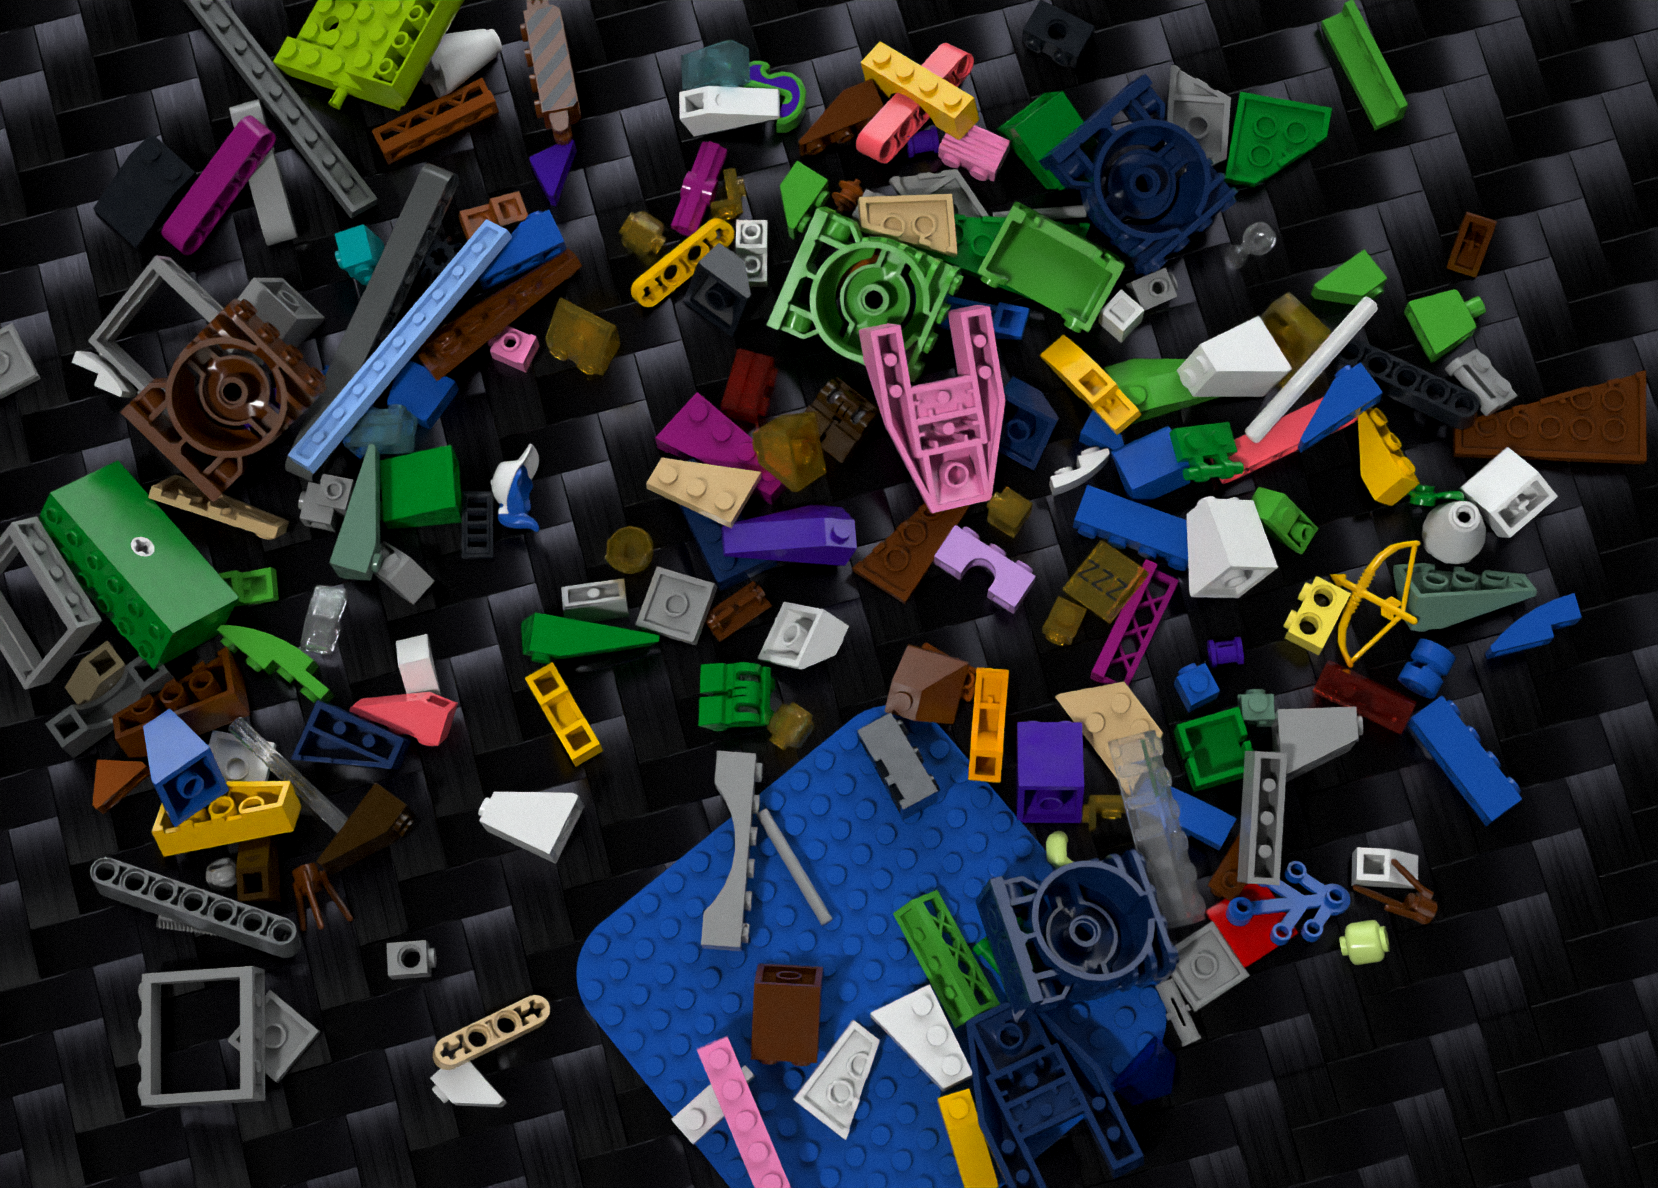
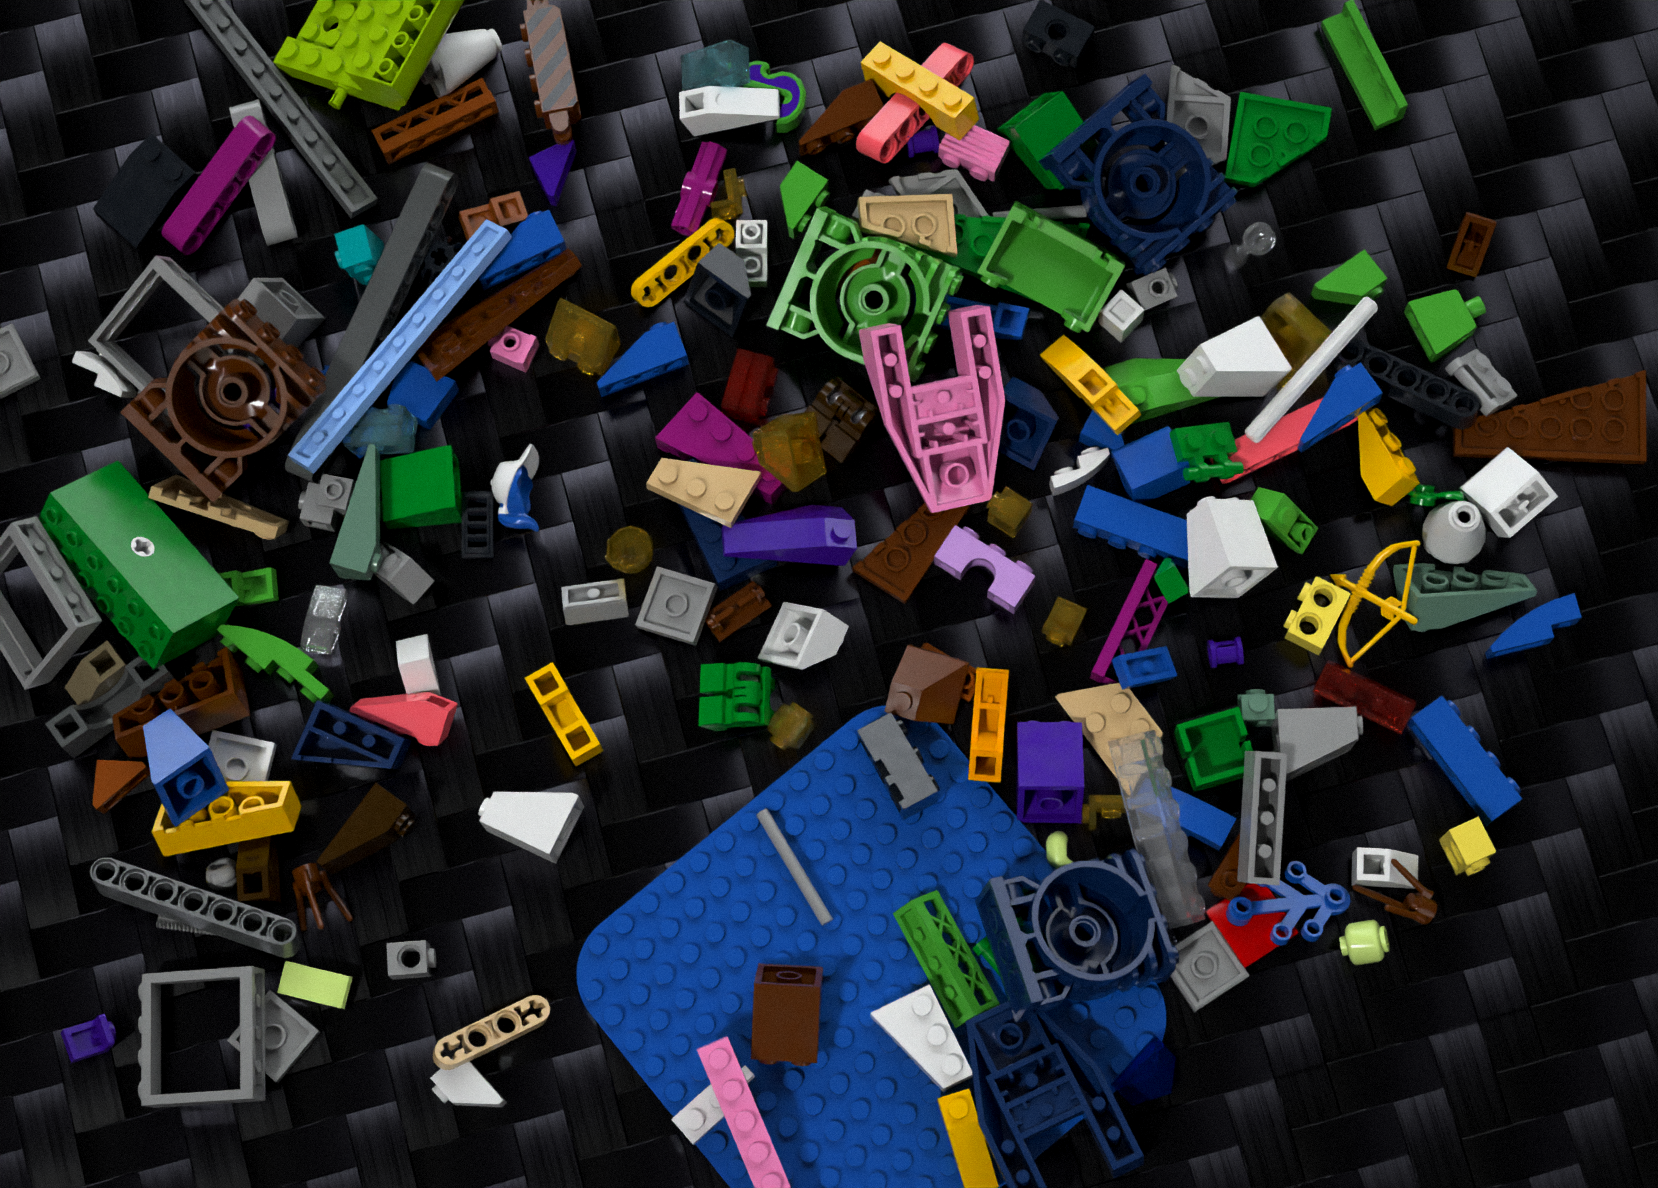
clear axle [229,717,348,833] -> none
green wedge [521,612,660,664] -> none
clear yellow head [618,211,666,257] -> none
light grey arch [701,751,763,951] -> none
white wing [793,1020,880,1140] -> none
dark orange wheel [832,179,864,213] -> none
clear yellow tile [1062,540,1149,624] -> none
light grey pin [1155,978,1201,1047] -> none
blue brick [1174,663,1220,713] -> none
blue wheel [1397,639,1456,699] -> none
none -> dark purple bracket [61,1014,116,1063]
none -> yellowish green slope [277,961,353,1009]
none -> blue slope [597,322,689,397]
none -> blue plate [1112,646,1177,690]
none -> green slope [1154,557,1189,604]
none -> light yellow brick [1439,816,1496,876]

